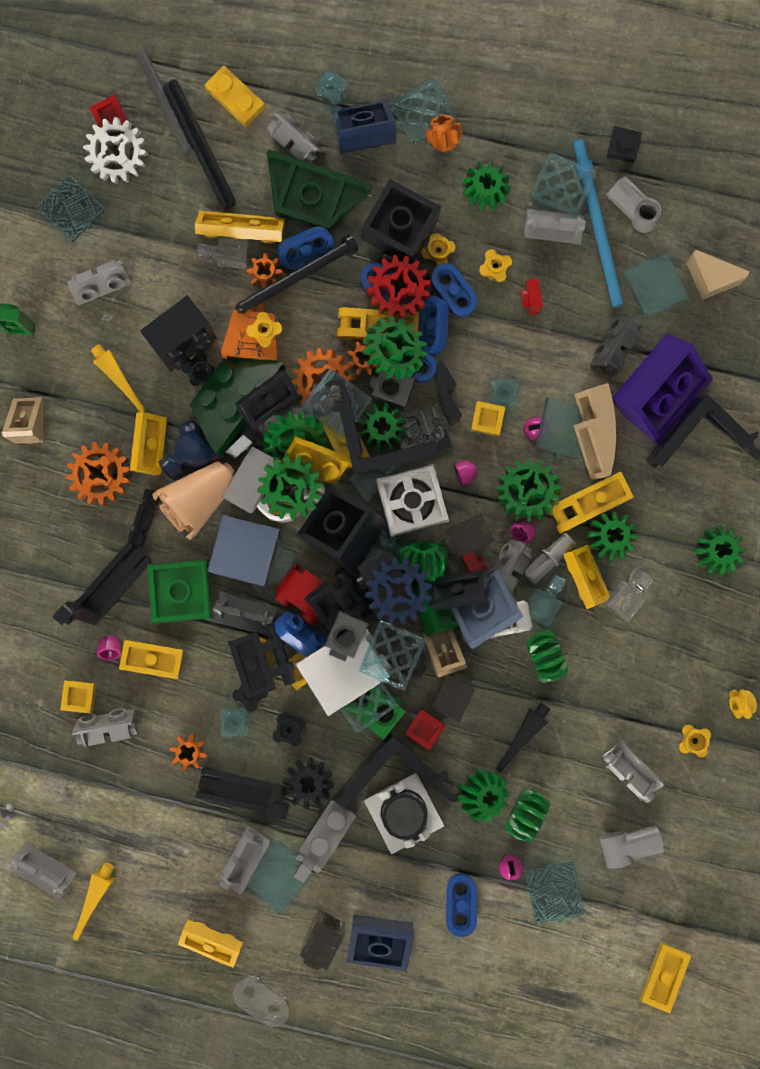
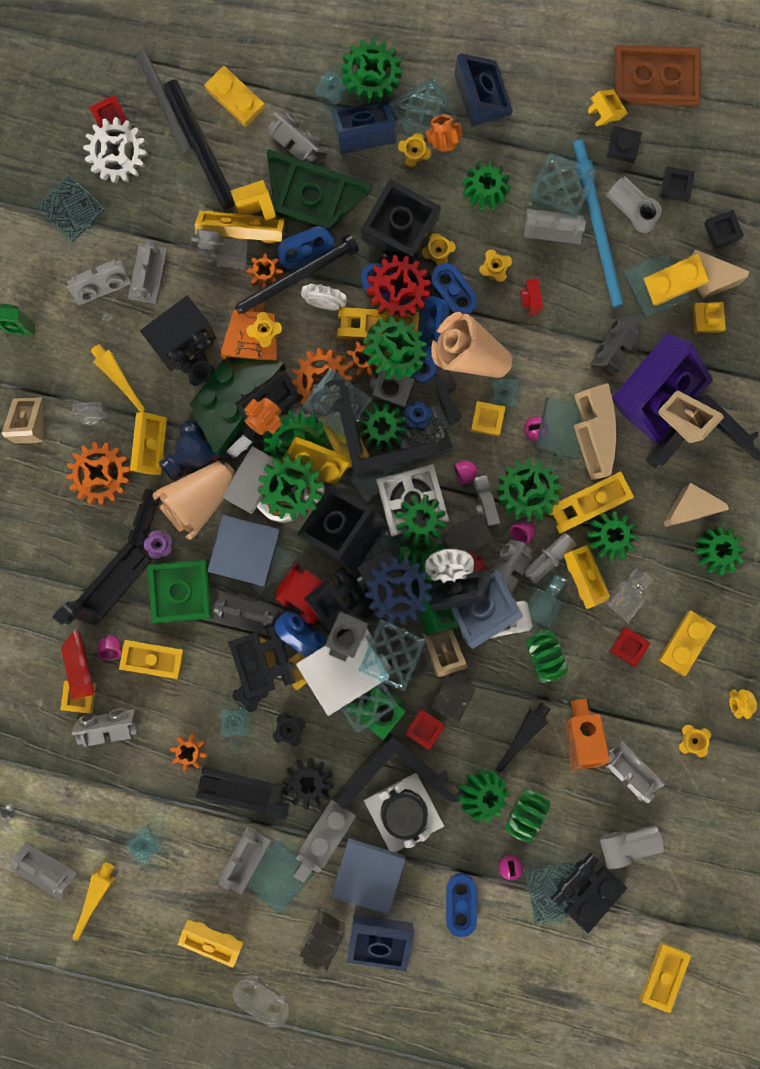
none -> red slope [61,630,95,700]
none -> clear plate [72,402,108,424]
none -> clear light blue plate [126,828,162,865]
none -> light grey hinge [128,240,167,304]
none -> medium lavender plate [144,530,173,559]
none -> light grey plate [191,229,224,250]
none -> yellow panel [230,180,276,221]
none -> orange gear [244,397,282,435]
none -> white gear [301,284,347,310]
none -> sand blue tile [331,838,406,915]
none -> green gear [340,38,402,104]
none -> green gear [395,495,446,546]
none -> yellow plate [398,133,431,167]
none -> blue plate [403,401,432,429]
none -> white gear [425,549,474,583]
none -> light nougat cone [431,312,512,378]
none -> dark blue slope [454,53,513,127]
none -> light grey plate [473,475,500,529]
none -> black plate [551,853,627,934]
none -> orange torso [565,699,610,770]
none -> yellow tile [588,89,628,126]
none -> red tile [609,627,651,668]
none -> dark orange tile [614,45,700,106]
none -> yellow plate [643,254,711,306]
none -> tan slope [658,390,724,443]
none -> yellow plate [658,610,716,676]
none -> black plate [660,166,695,203]
none -> tan slope [664,483,729,527]
none -> yellow tile [692,302,726,334]
none -> black plate [704,210,744,249]

